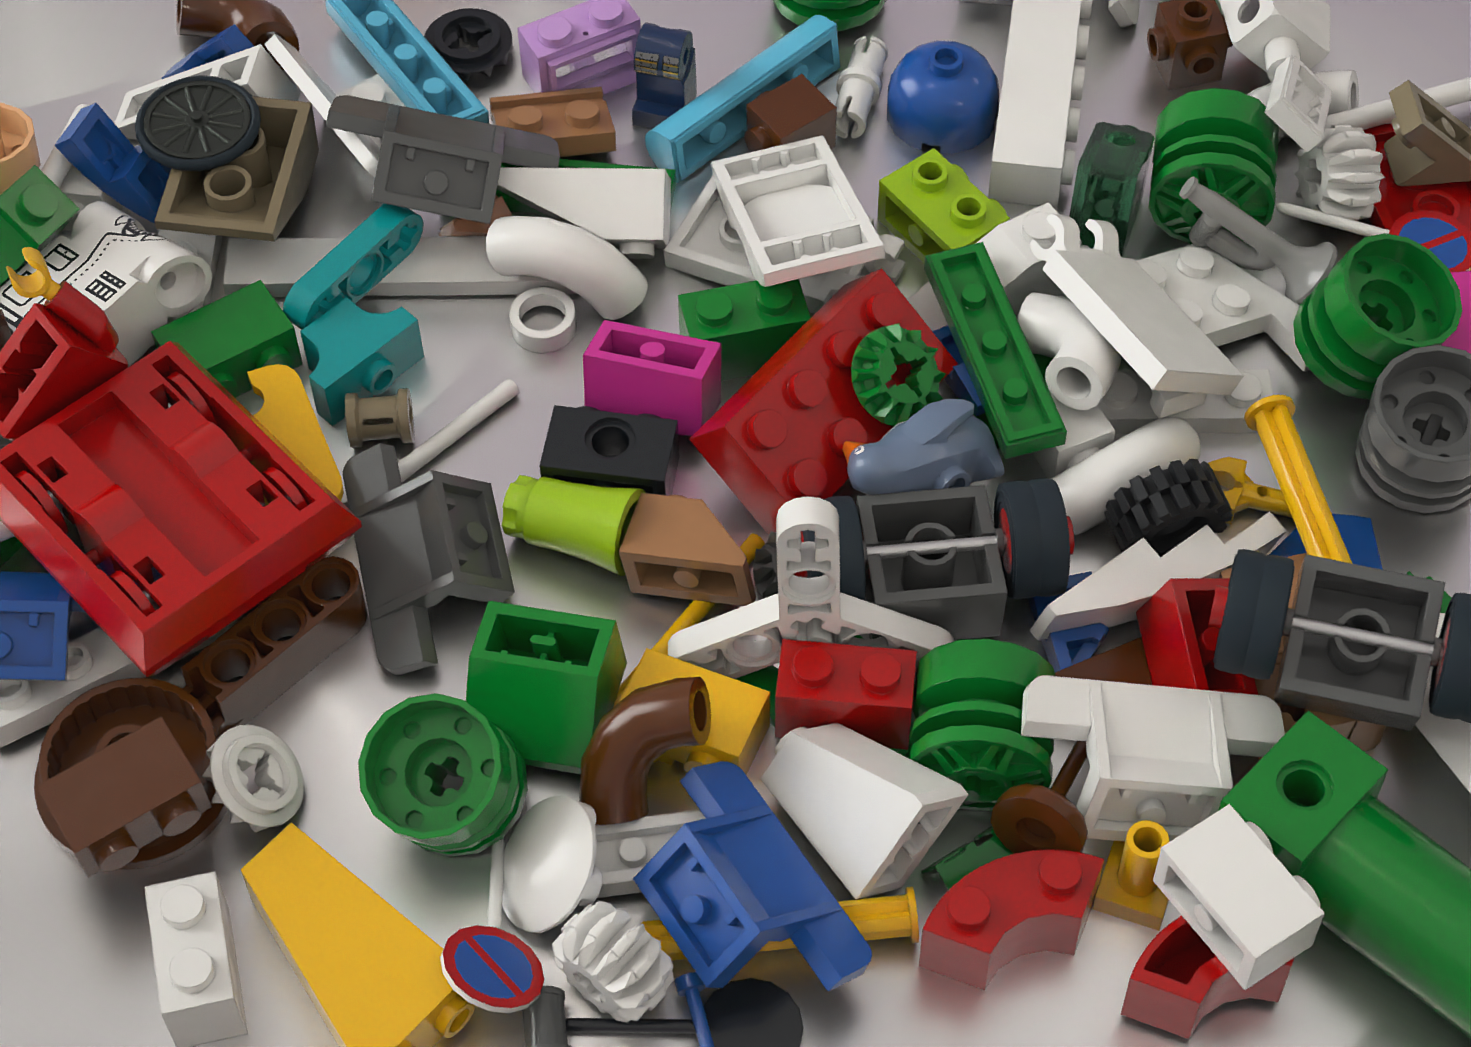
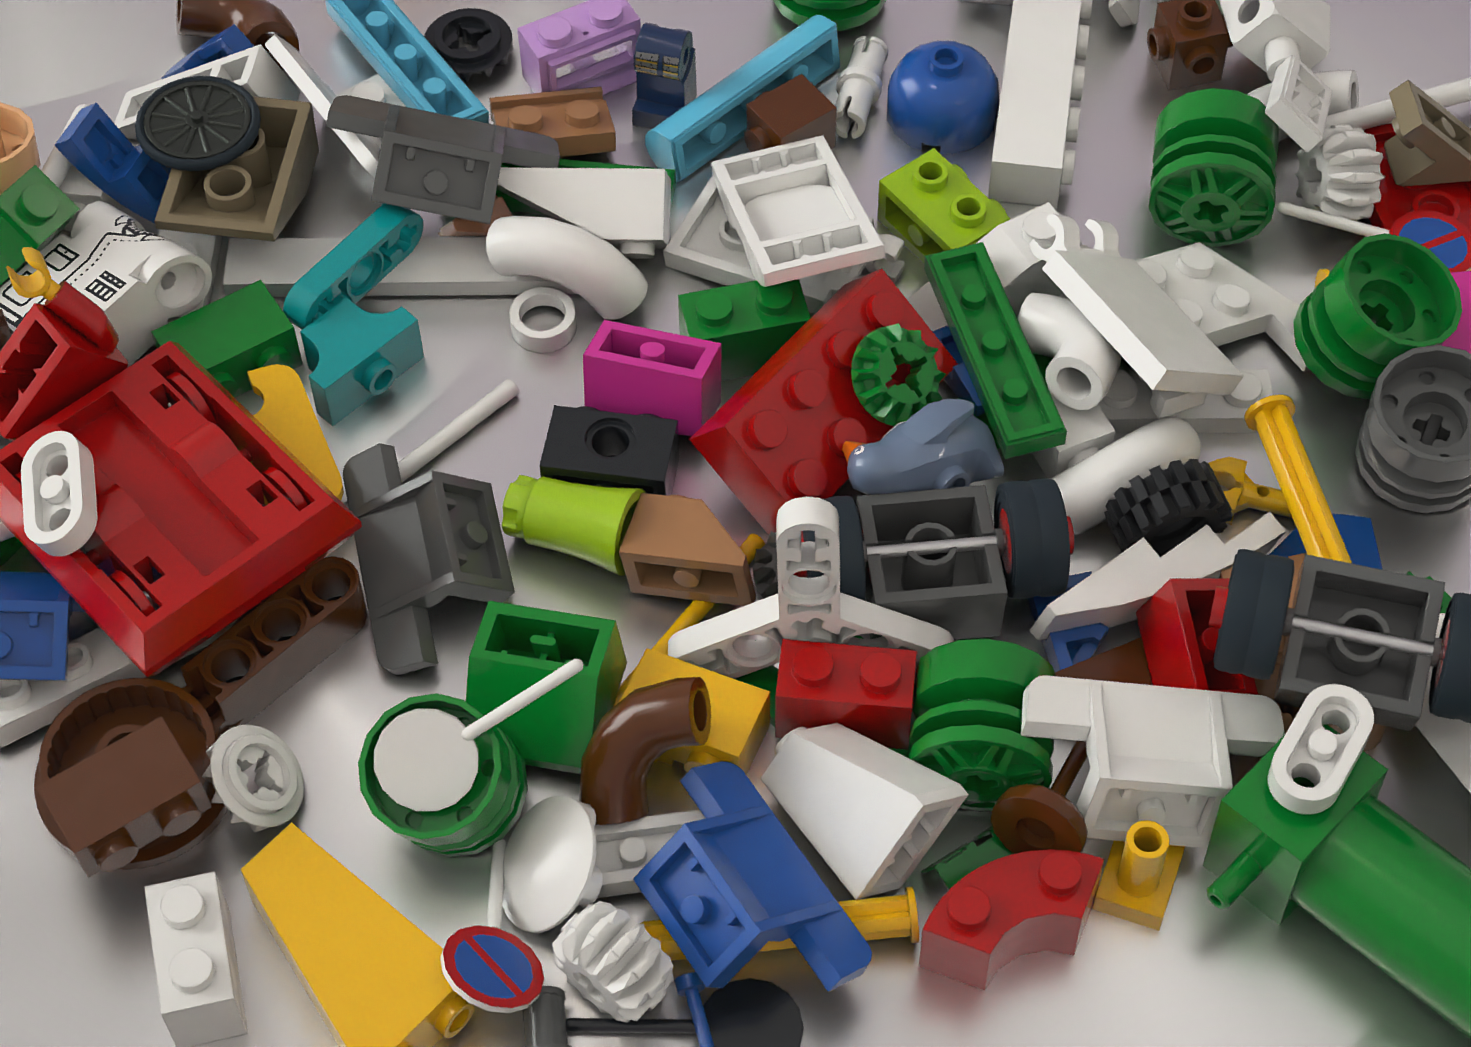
dark tan bush [345,388,414,448] -> none
clear green torso [1069,122,1154,258] -> none
red brick [1121,916,1295,1039] -> none
white brick [1153,804,1325,990] -> none
light grey piece [1179,176,1338,304] -> none
none -> white plate [21,431,98,557]
none -> white piece [374,659,584,811]
none -> white plate [1268,684,1374,814]

